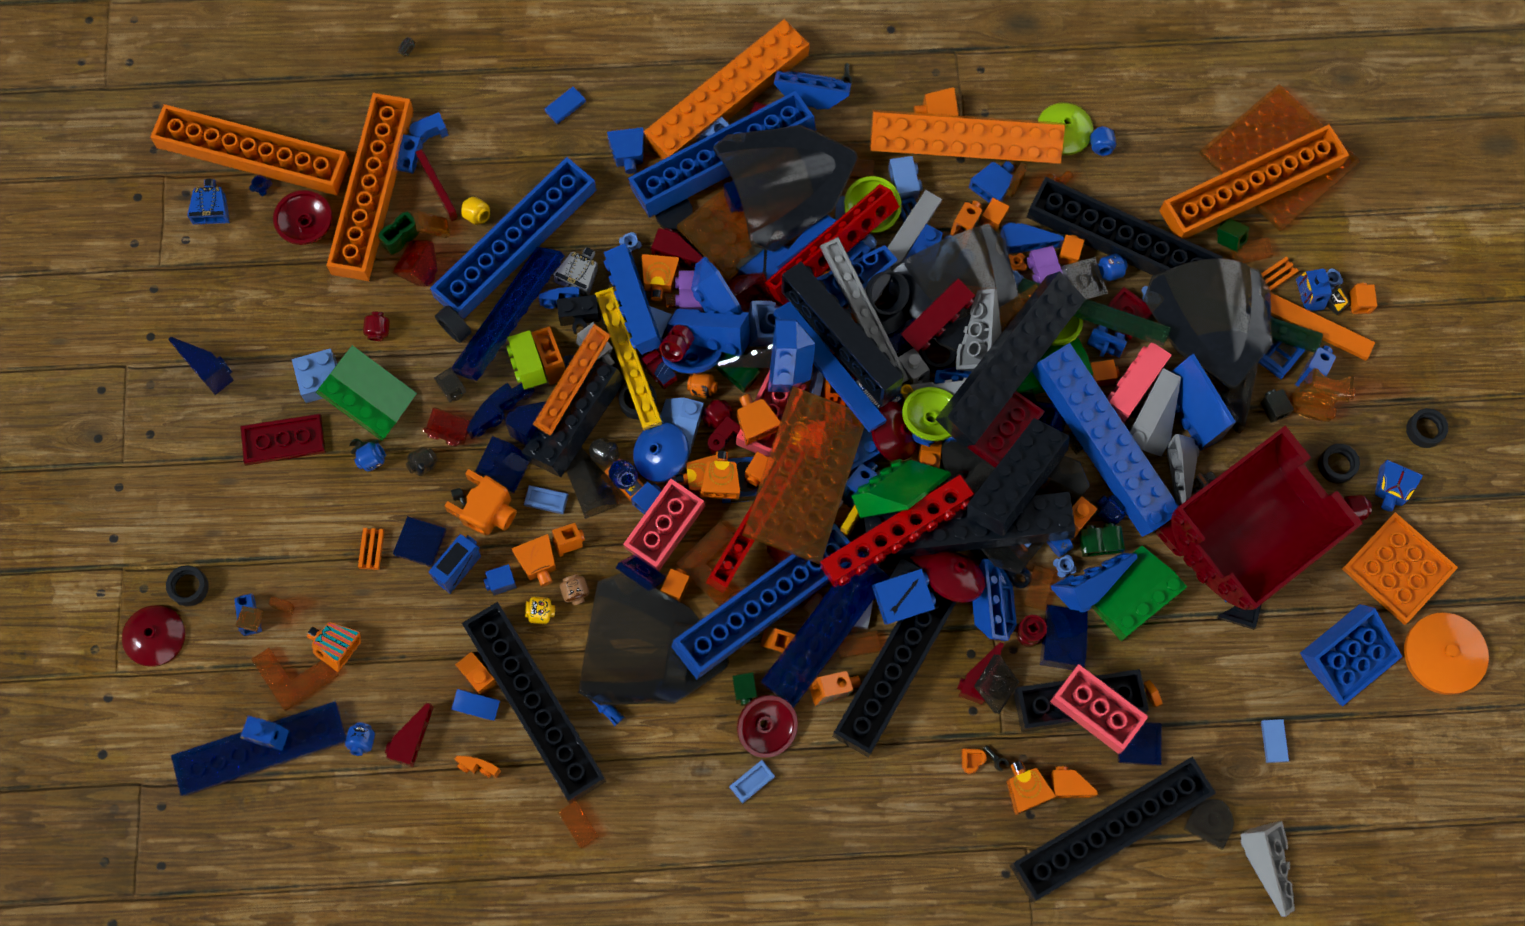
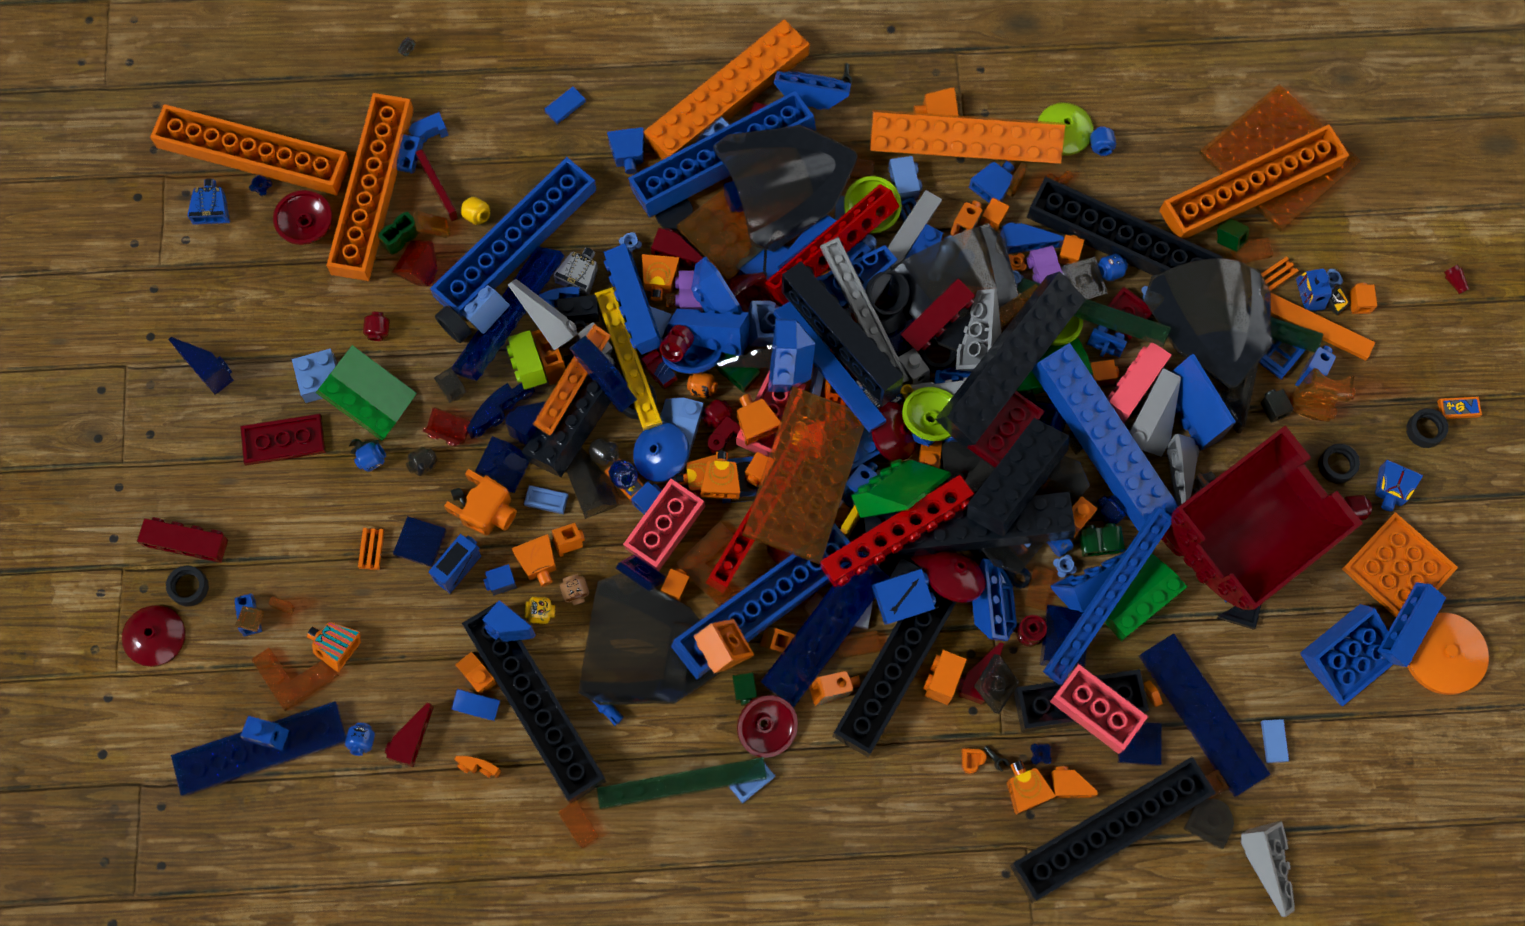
none -> dark red brick [137,517,228,563]
none -> medium blue brick [461,285,510,334]
none -> blue slope [482,600,536,642]
none -> light grey wedge [508,279,578,350]
none -> clear blue slope [569,336,637,412]
none -> clear green tile [597,757,767,810]
none -> orange slope [694,619,754,673]
none -> orange brick [923,650,967,705]
none -> clear blue plate [1030,743,1052,765]
none -> blue plate [1043,507,1172,685]
none -> clear blue plate [1139,633,1270,797]
none -> clear orange tile [1205,770,1229,799]
none -> blue brick [1377,582,1446,667]
none -> tile [1437,397,1482,419]
none -> dark red cone [1444,264,1470,294]

